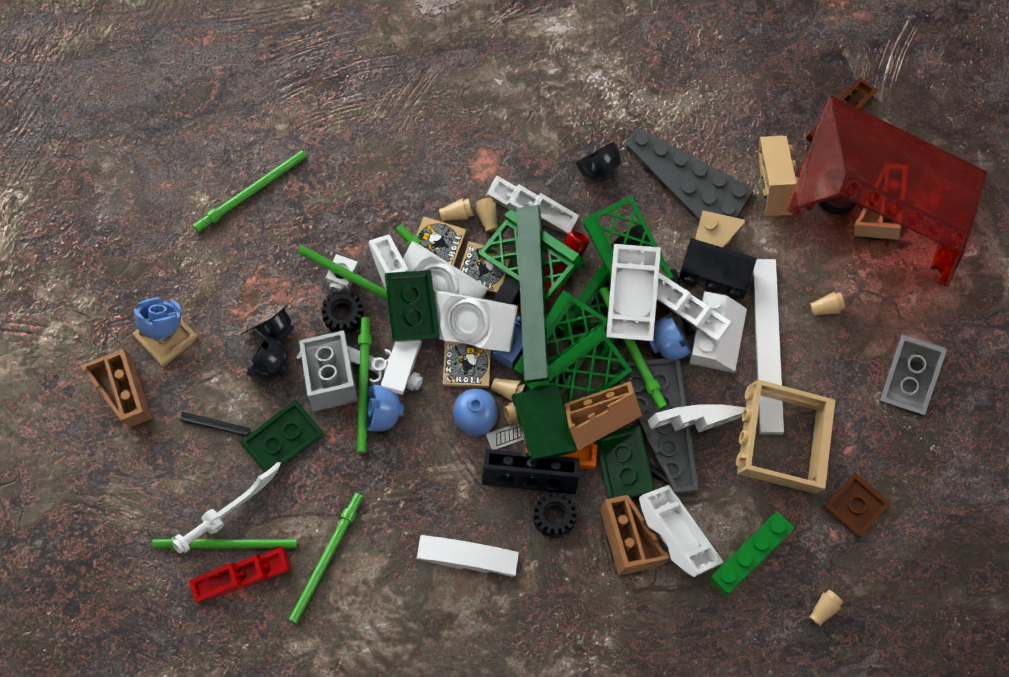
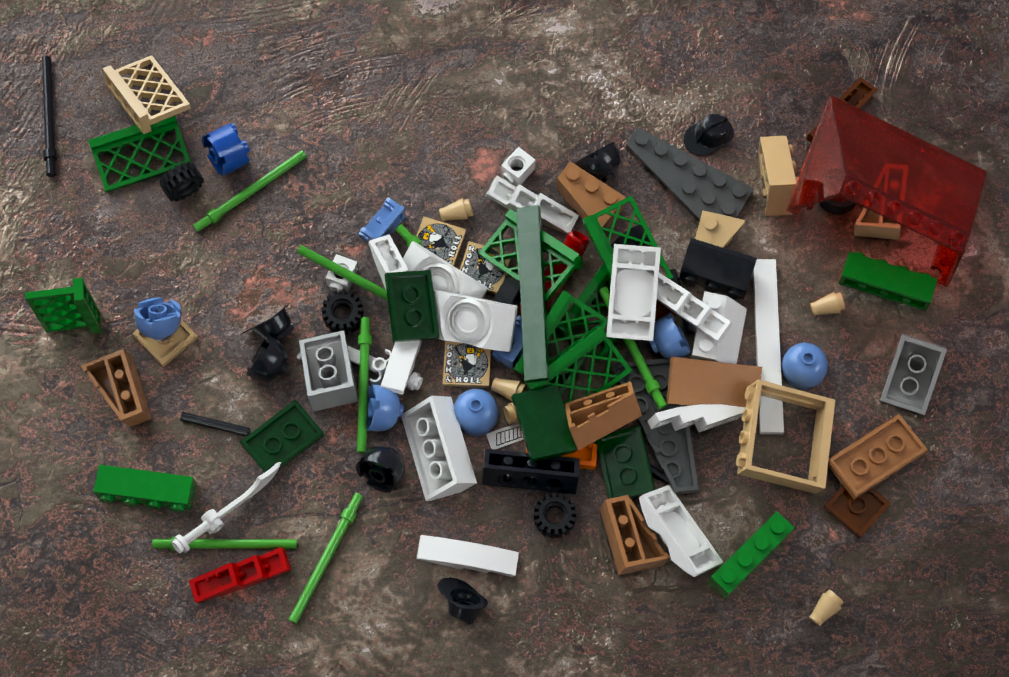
tan cone [475,198,498,233] -> none
none -> green fence [25,278,102,334]
none -> black bar [42,56,57,177]
none -> green fence [88,115,190,193]
none -> green brick [93,464,196,512]
none -> tan fence [103,55,191,134]
none -> black tyre [159,162,204,202]
none -> blue brick [202,123,250,176]
none -> black cylinder [356,446,405,492]
none -> medium blue hinge [358,198,406,242]
none -> white slope [402,396,477,501]
none -> black piece [438,578,488,625]
none -> white brick [501,147,536,186]
none -> medium nougat wedge [556,161,626,233]
none -> medium nougat tile [666,357,762,408]
none -> black piece [684,114,734,156]
none -> medium blue cylinder [781,342,828,390]
none -> medium nougat tile [828,414,928,500]
none -> green brick [838,251,937,311]

